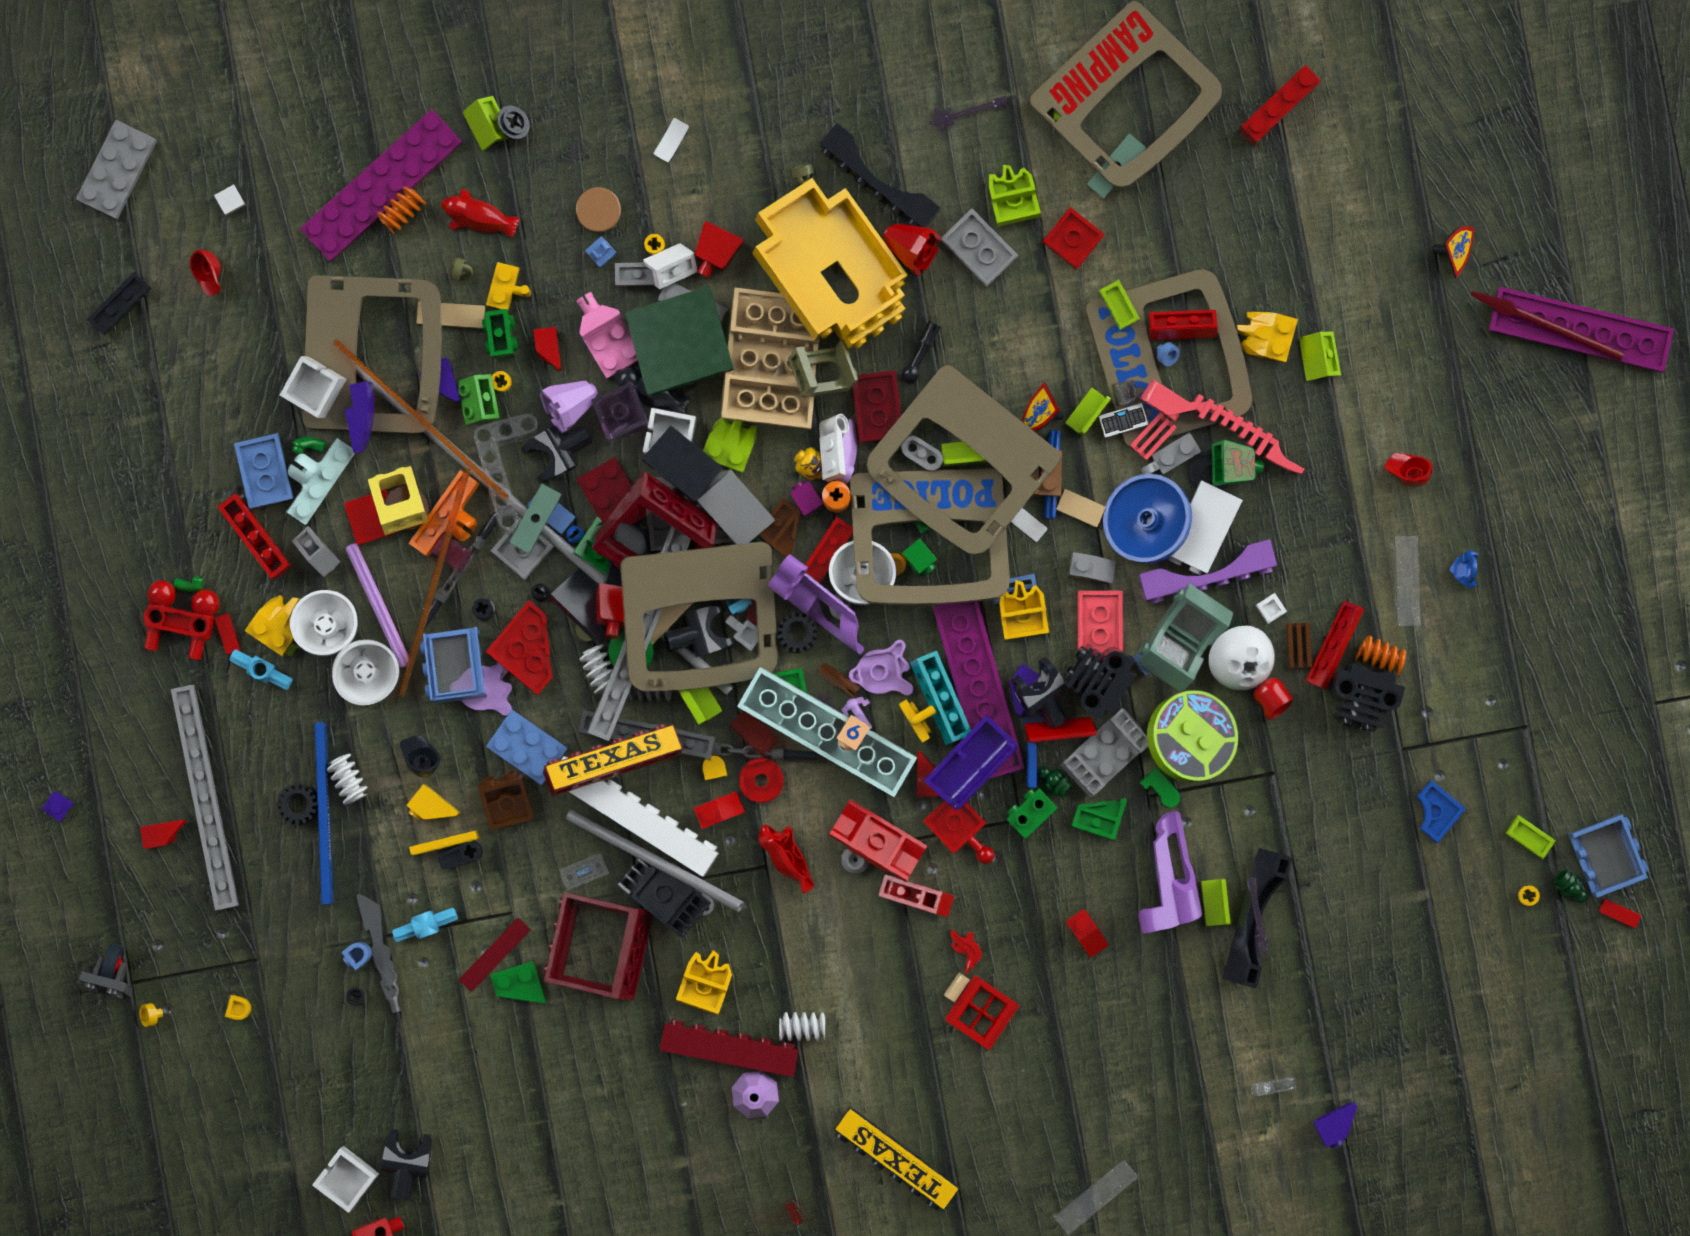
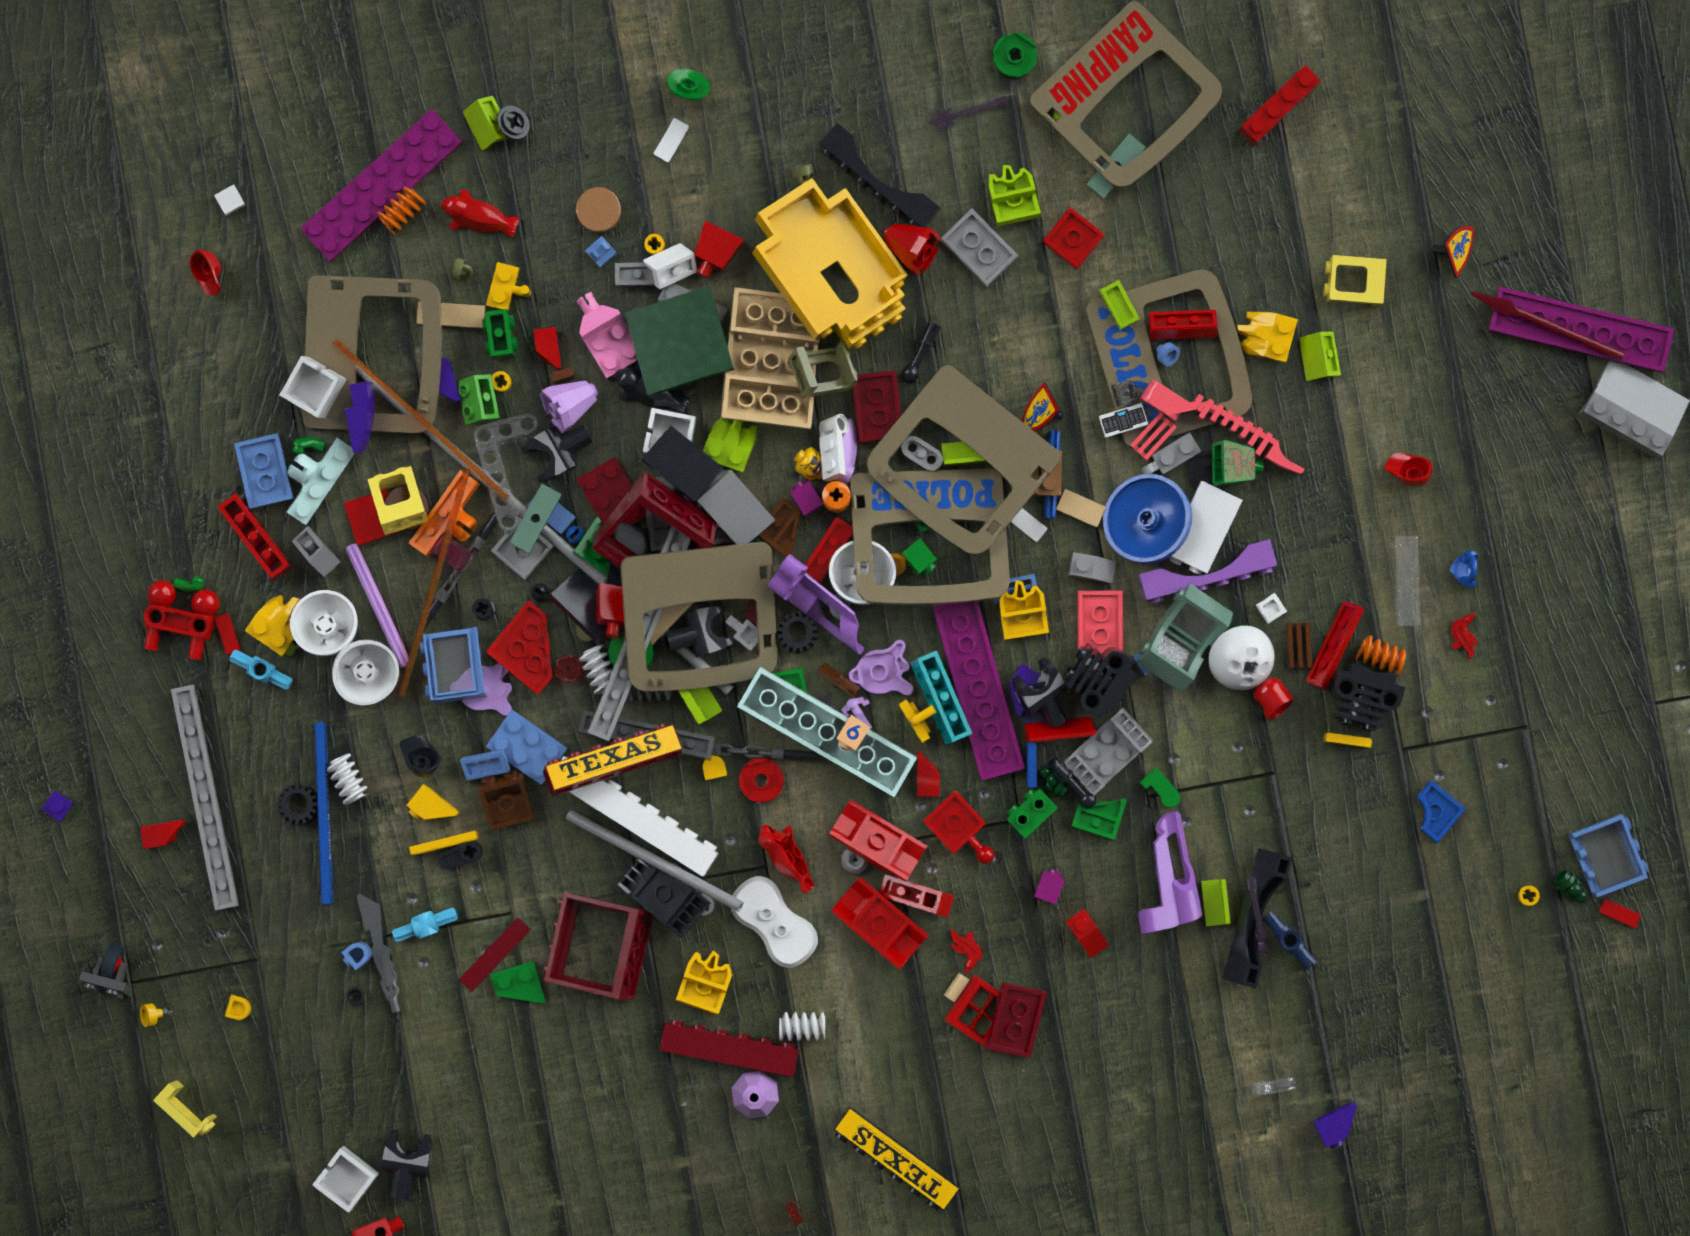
light grey plate [76,120,157,220] -> none
black plate [87,272,152,336] -> none
clear tile [559,853,609,891] -> none
clear purple slope [591,381,649,441] -> none
red slope [694,791,745,829] -> none
medium azure plate [725,599,752,614] -> none
clear red tile [730,711,778,756] -> none
dark purple container [924,715,1019,811] -> none
clear tile [1054,1159,1138,1235] -> none
lime panel [1065,388,1111,437] -> none
brick [1147,691,1238,782] -> none
lime tile [1504,815,1556,859] -> none
none -> light yellow window [153,1080,217,1138]
none -> medium blue plate [460,749,510,781]
none -> copper tile [550,367,576,385]
none -> clear red plate [554,654,582,683]
none -> green dish [667,69,710,101]
none -> white plate [731,876,818,968]
none -> red piece [831,877,929,970]
none -> dark red plate [986,982,1047,1058]
none -> green plate [993,33,1037,79]
none -> magenta brick [1033,868,1065,905]
none -> black pin [1046,757,1097,809]
none -> dark blue pin [1262,910,1318,970]
none -> light yellow window [1323,255,1386,307]
none -> yellow tile [1323,733,1372,748]
none -> red piece [1451,612,1477,659]
none -> light grey piece [1578,360,1690,459]

